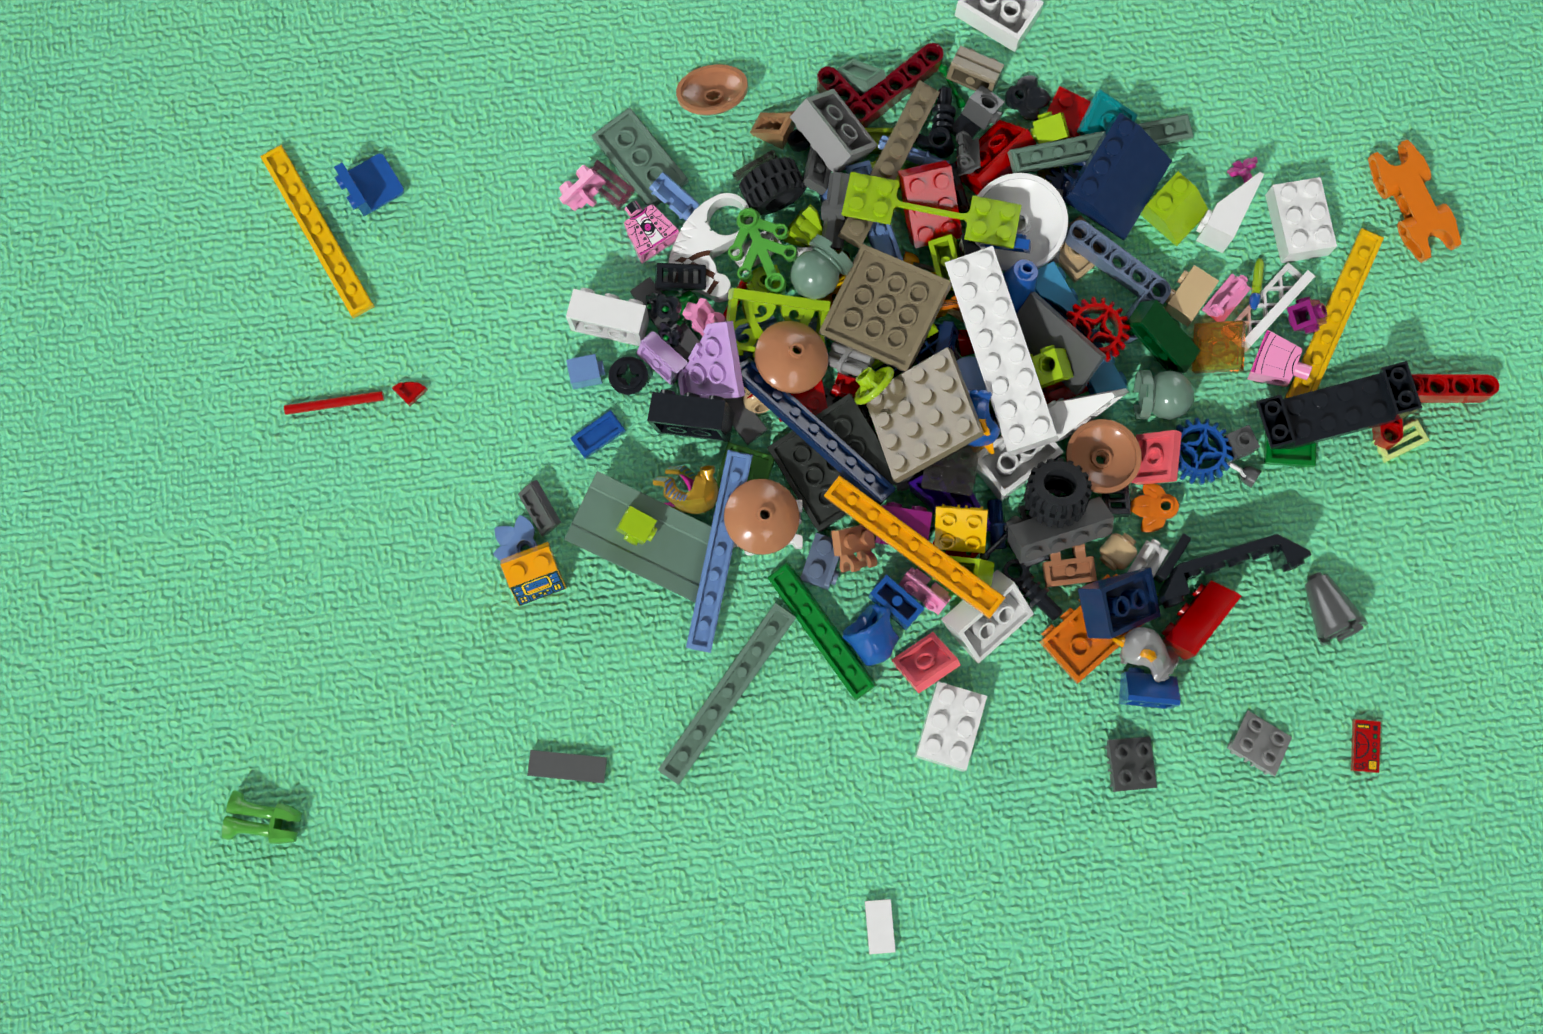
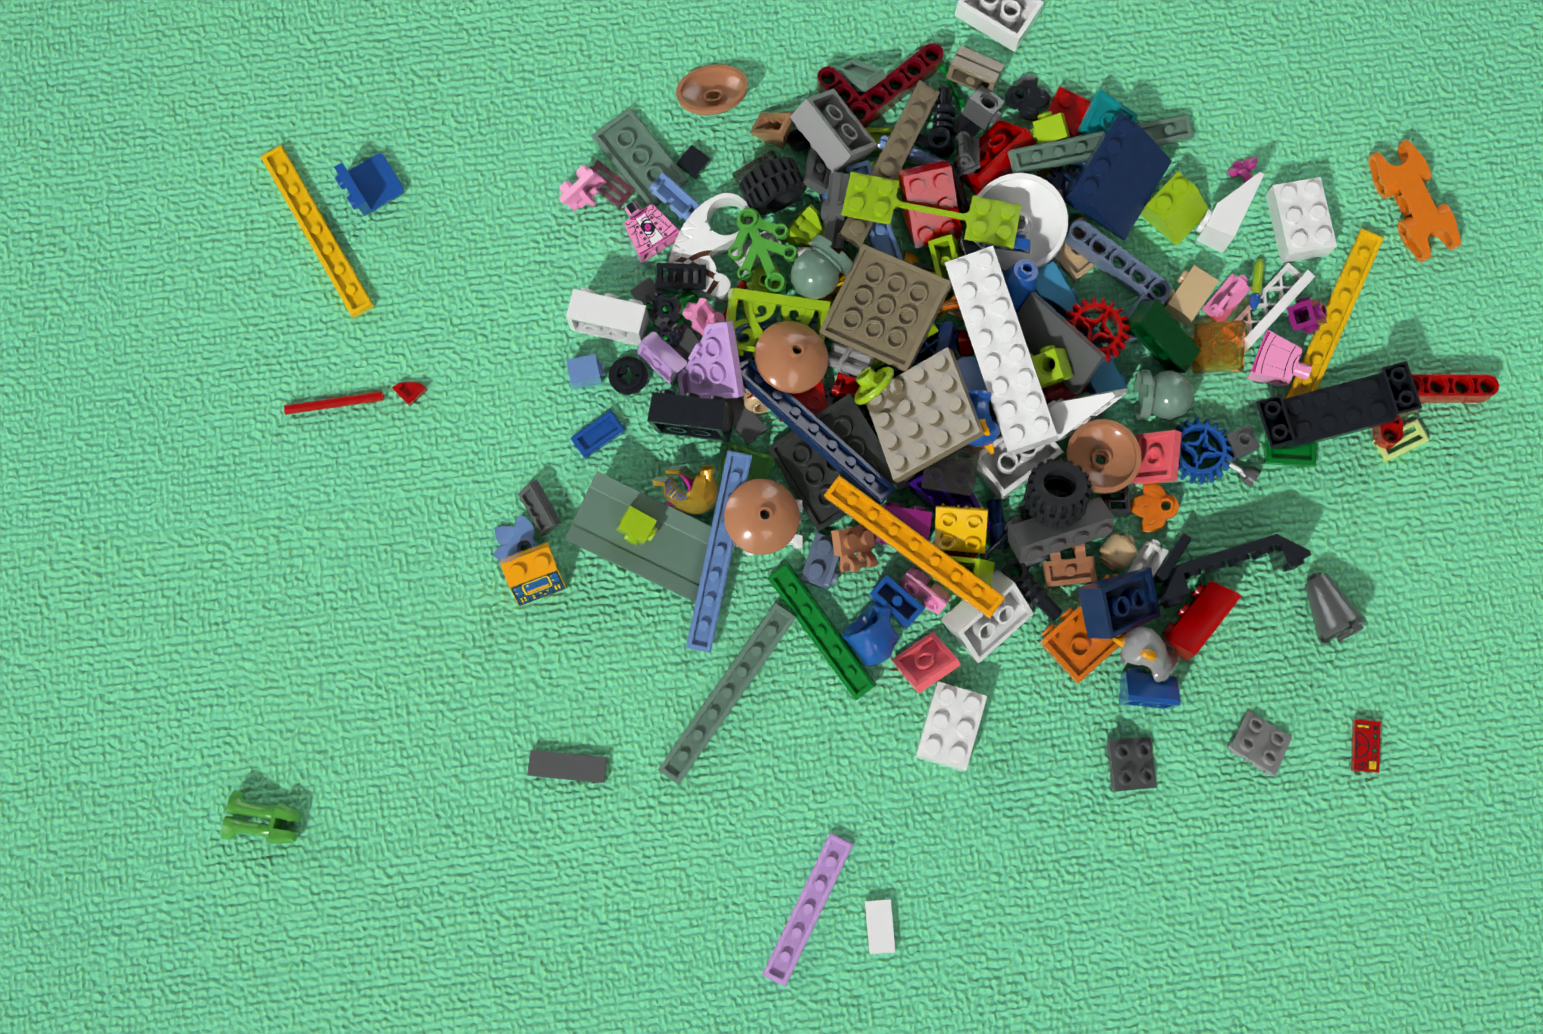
none -> black tile [677,145,711,180]
none -> lavender tile [762,832,853,987]

